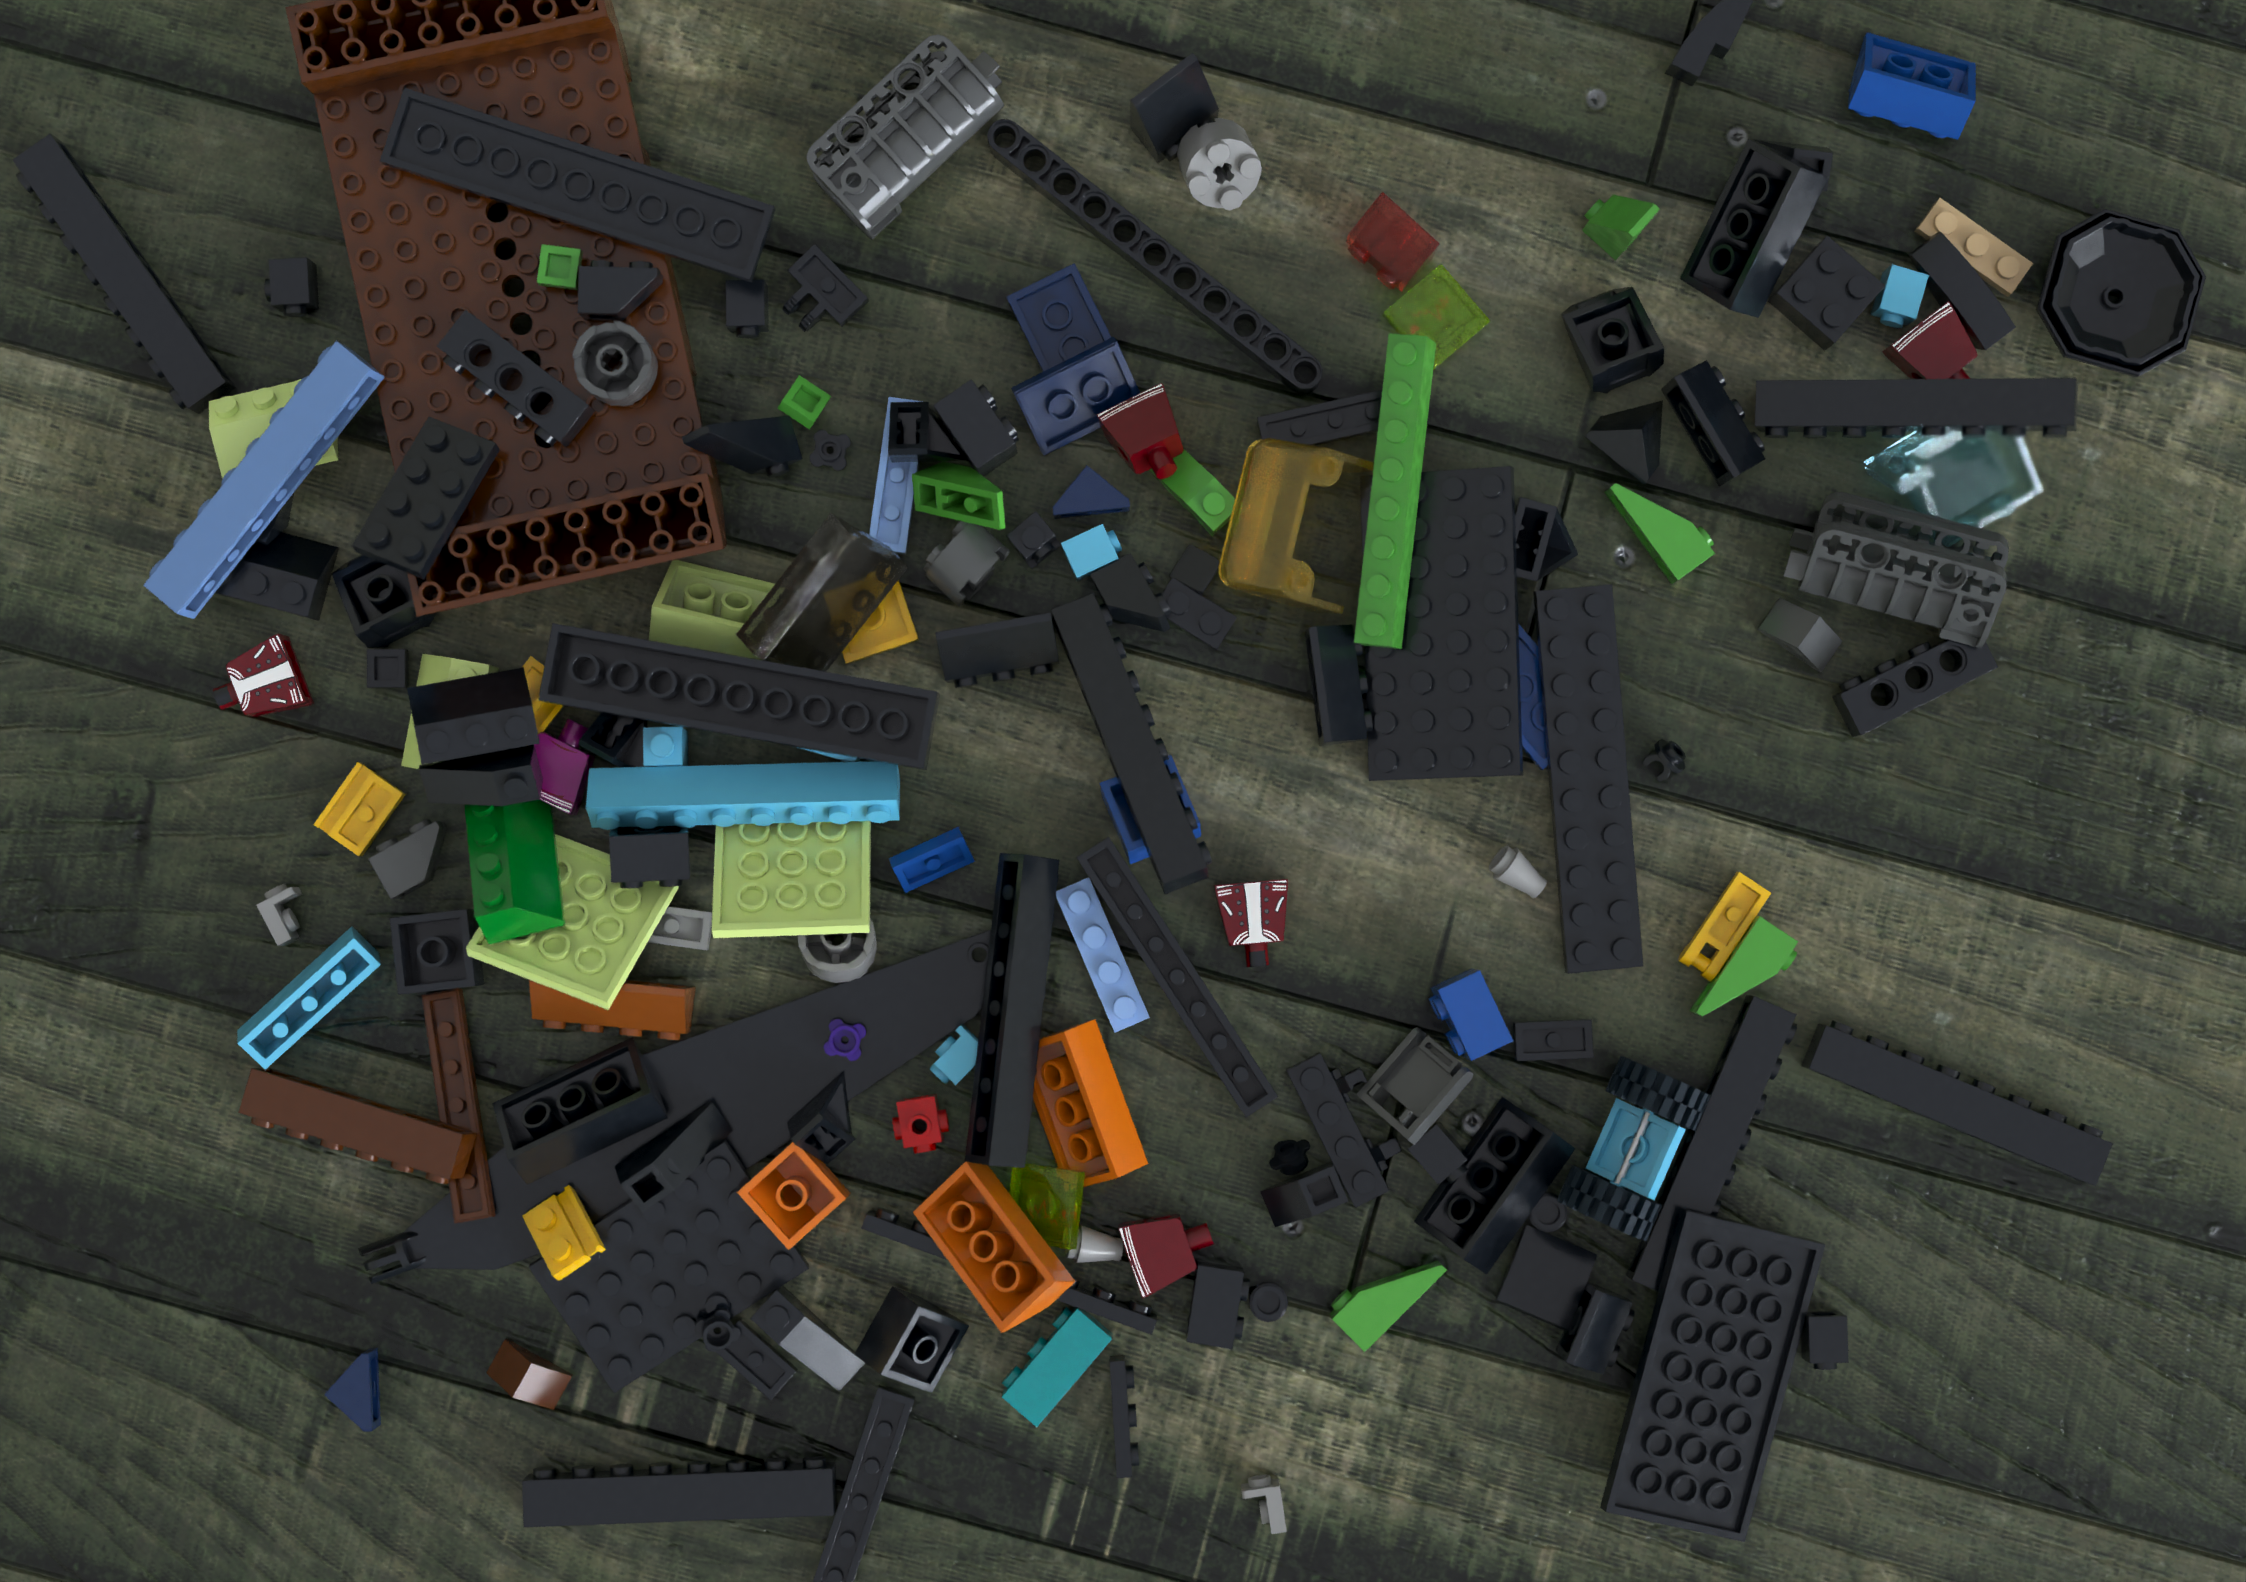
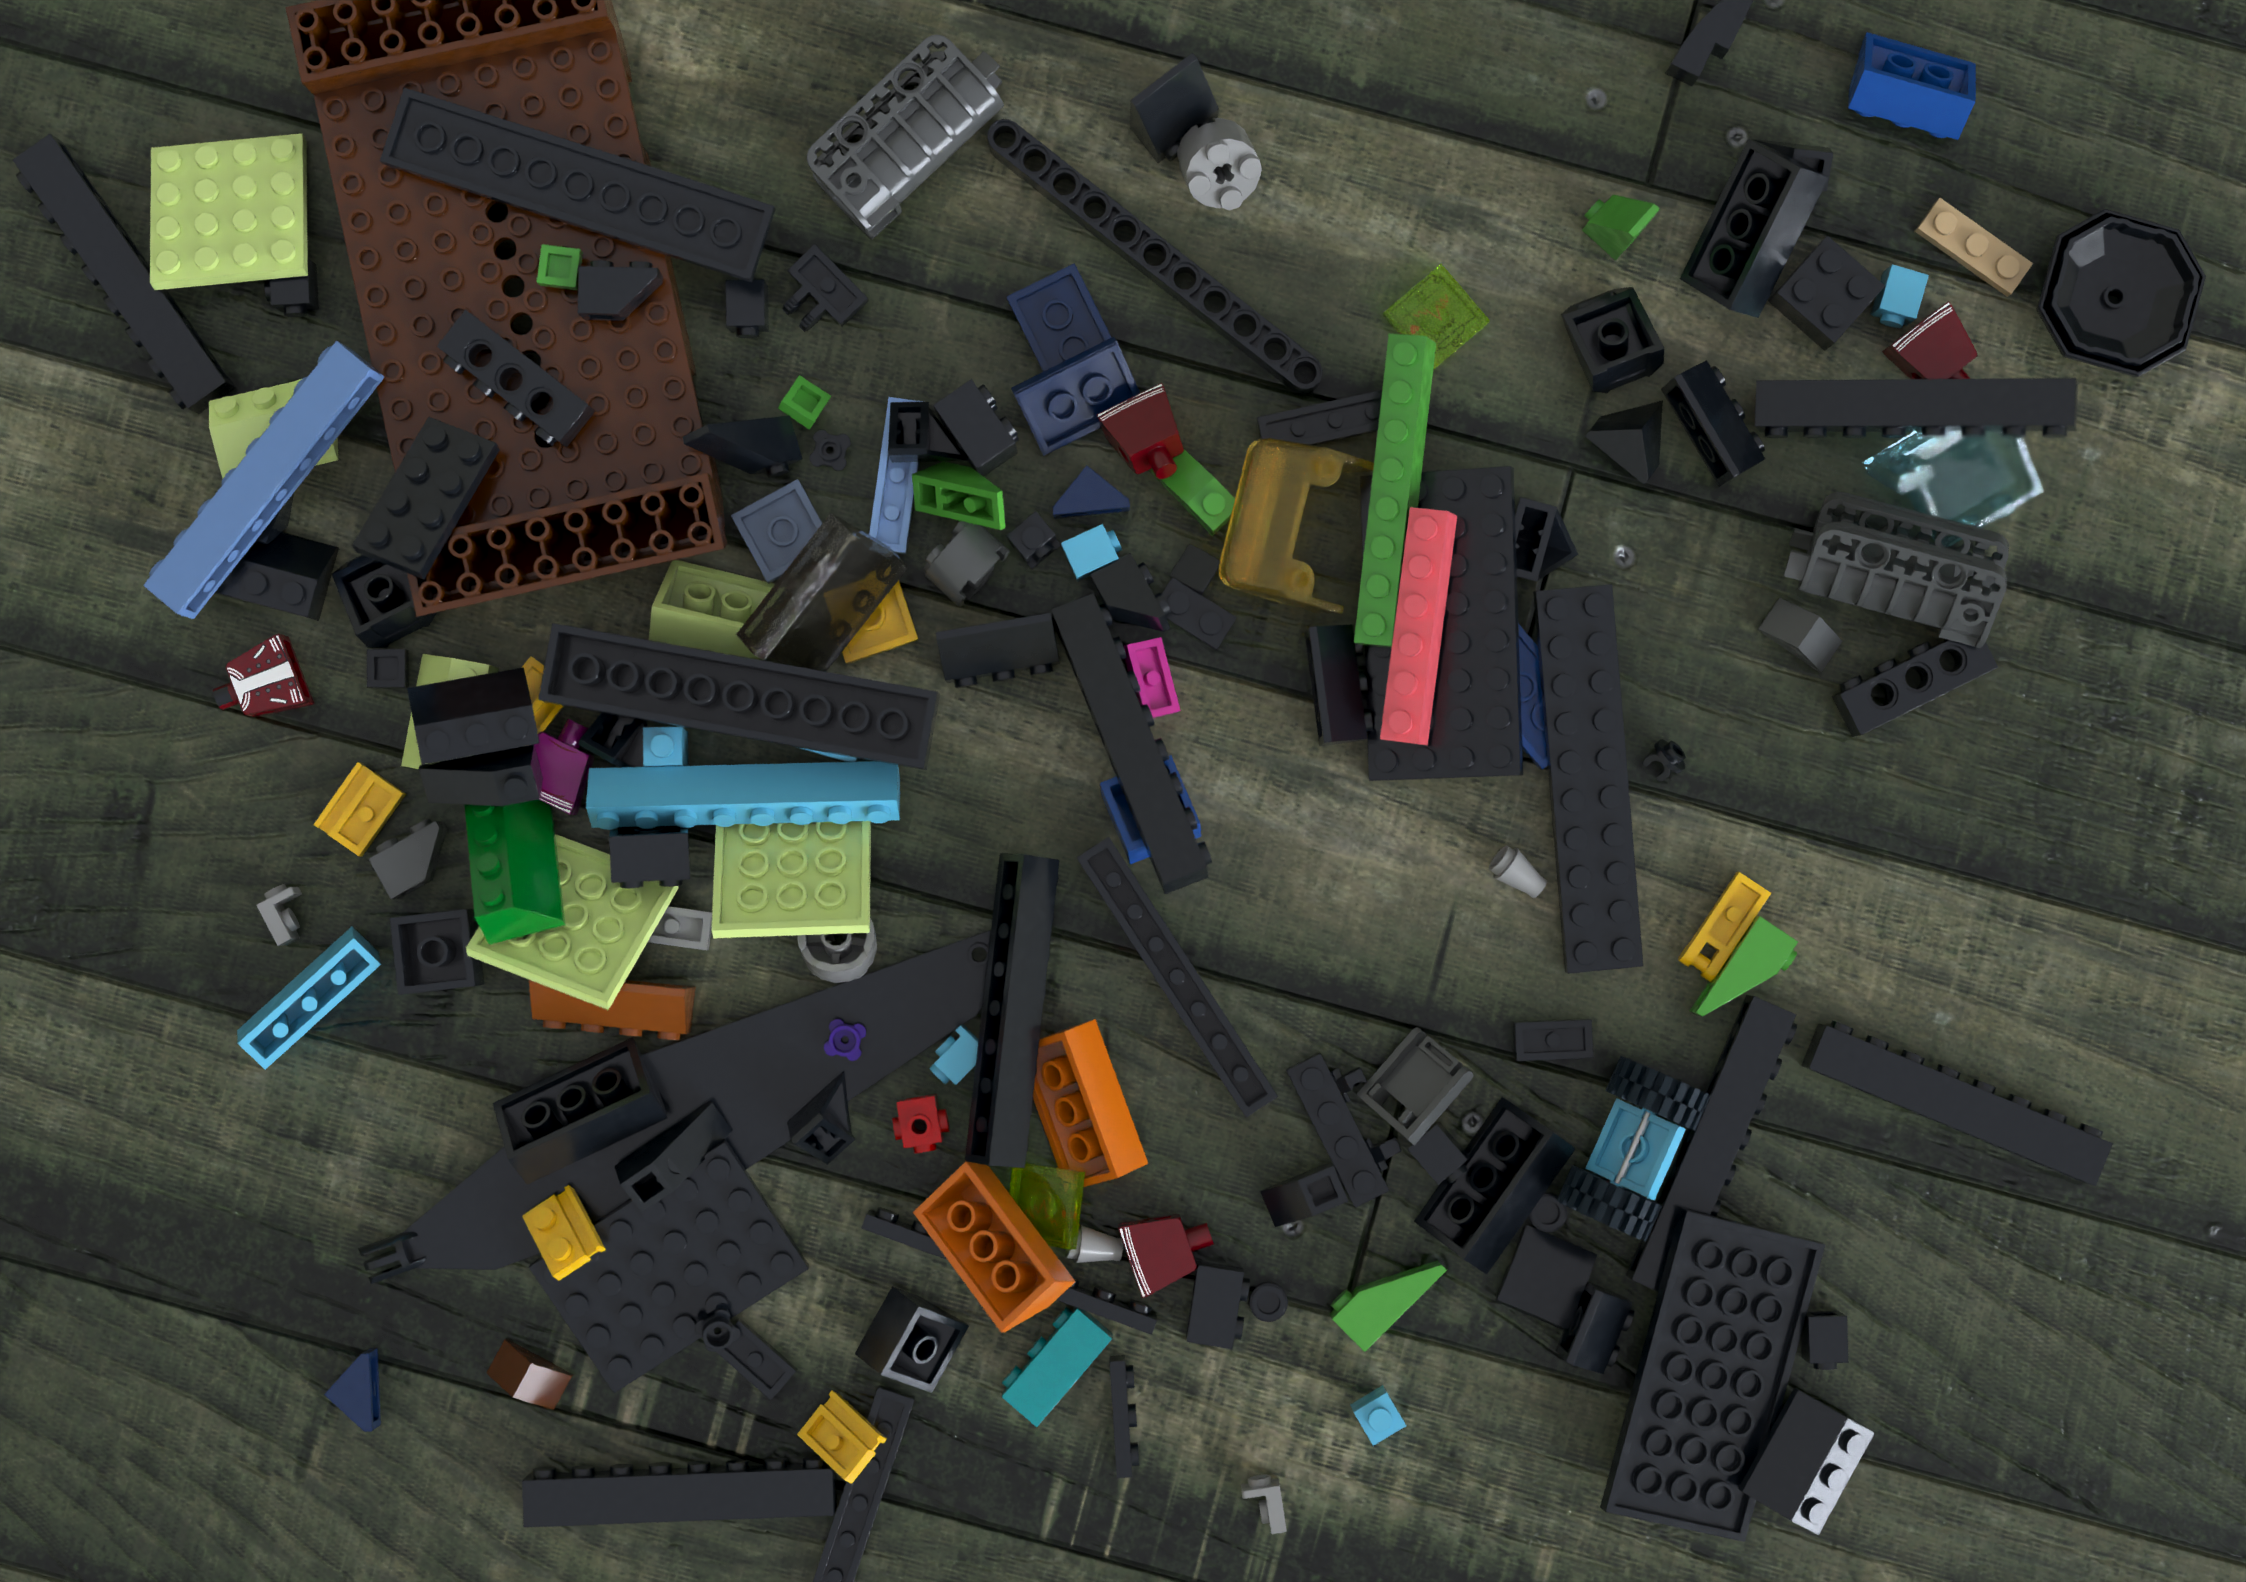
reddish brown brick [238,1068,477,1184] -> none
reddish brown tile [421,988,496,1223] -> none
dark grey brick [573,321,658,407] -> none
orange slope [737,1142,851,1250] -> none
slope [750,1286,865,1391] -> none
blue plate [889,827,975,893] -> none
light blue plate [1056,877,1150,1033] -> none
torso [1214,879,1288,967] -> none
black plate [1269,1139,1310,1175] -> none
clear red slope [1346,192,1440,292] -> none
blue brick [1428,968,1513,1061] -> none
bright green slope [1604,483,1715,584] -> none
black slope [1908,232,2016,350] -> none
none -> yellowish green plate [150,133,308,290]
none -> sand blue plate [731,479,836,584]
none -> yellow plate [797,1390,887,1484]
none -> dark pink plate [1123,637,1181,718]
none -> medium azure brick [1350,1385,1406,1446]
none -> coral brick [1380,507,1457,746]
none -> black slope [1738,1387,1875,1535]

